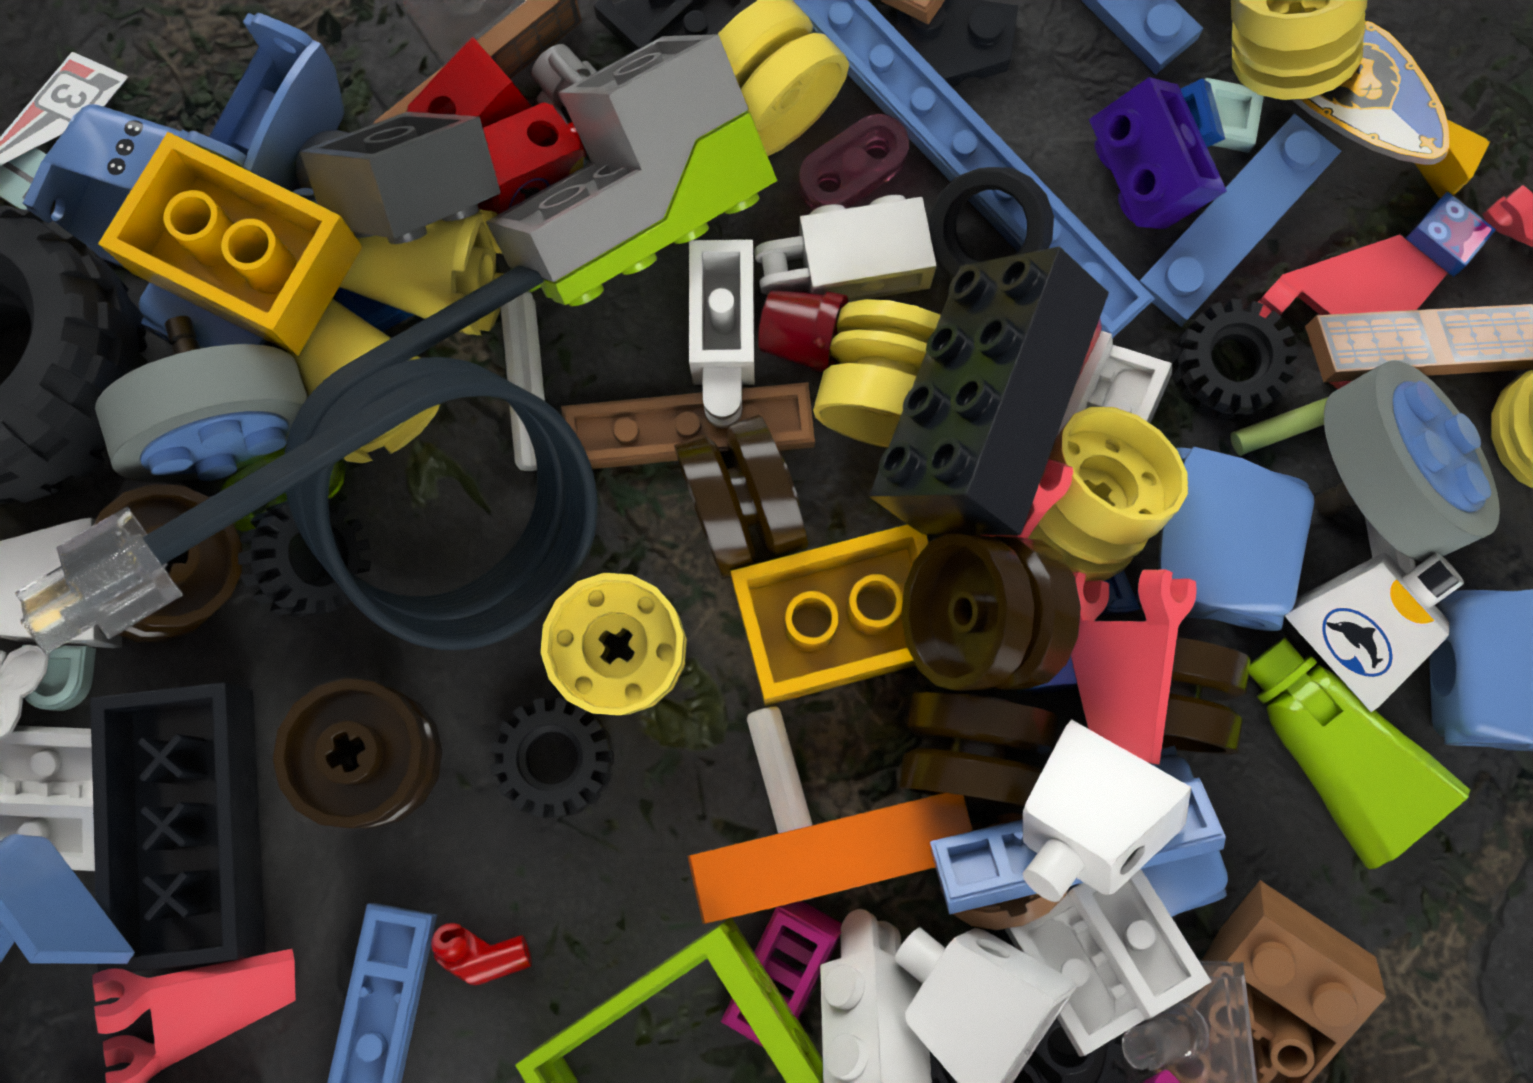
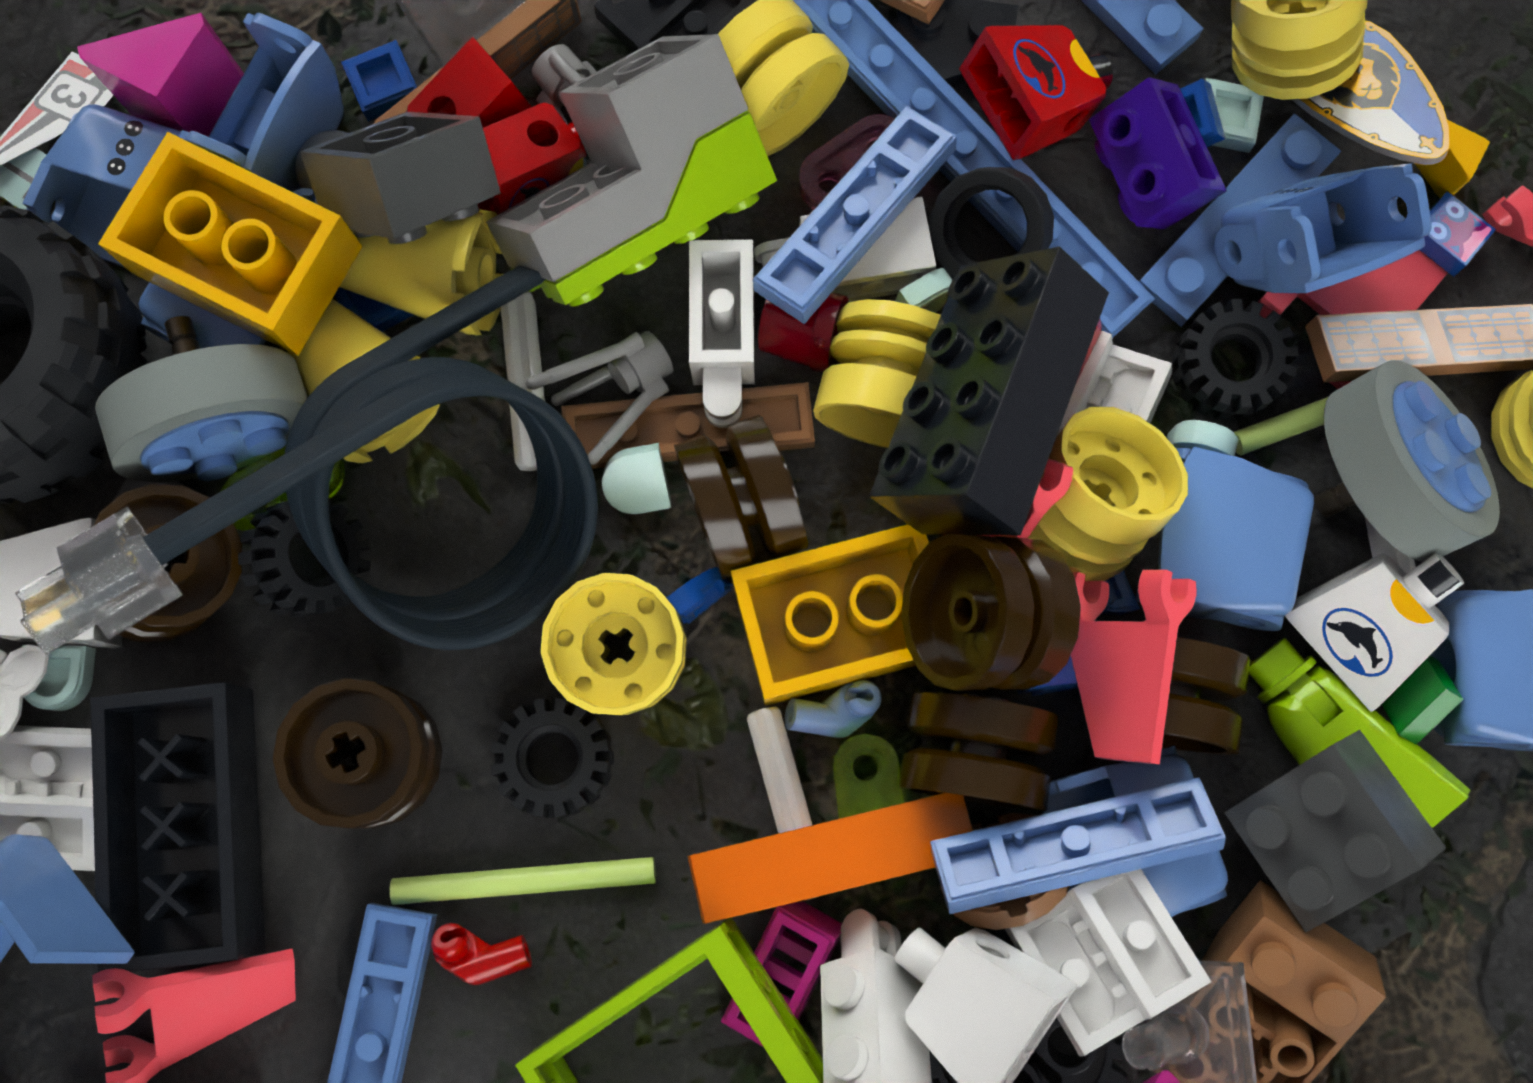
white torso [1023,719,1191,902] -> none
none -> dark pink slope [77,12,244,137]
none -> blue tile [341,40,417,122]
none -> yellowish green bar [390,857,656,905]
none -> light grey plant [525,331,674,465]
none -> light aqua tile [602,442,671,514]
none -> blue tile [666,567,733,624]
none -> medium blue plate [753,106,957,324]
none -> light blue arm [785,679,882,738]
none -> clear neon green plate [832,734,904,819]
none -> light aqua tile [895,268,952,313]
none -> red torso [959,25,1113,161]
none -> light aqua tile [1167,420,1238,456]
none -> medium blue piece [1214,163,1432,293]
none -> dark grey brick [1224,730,1446,932]
none -> green tile [1382,655,1463,744]

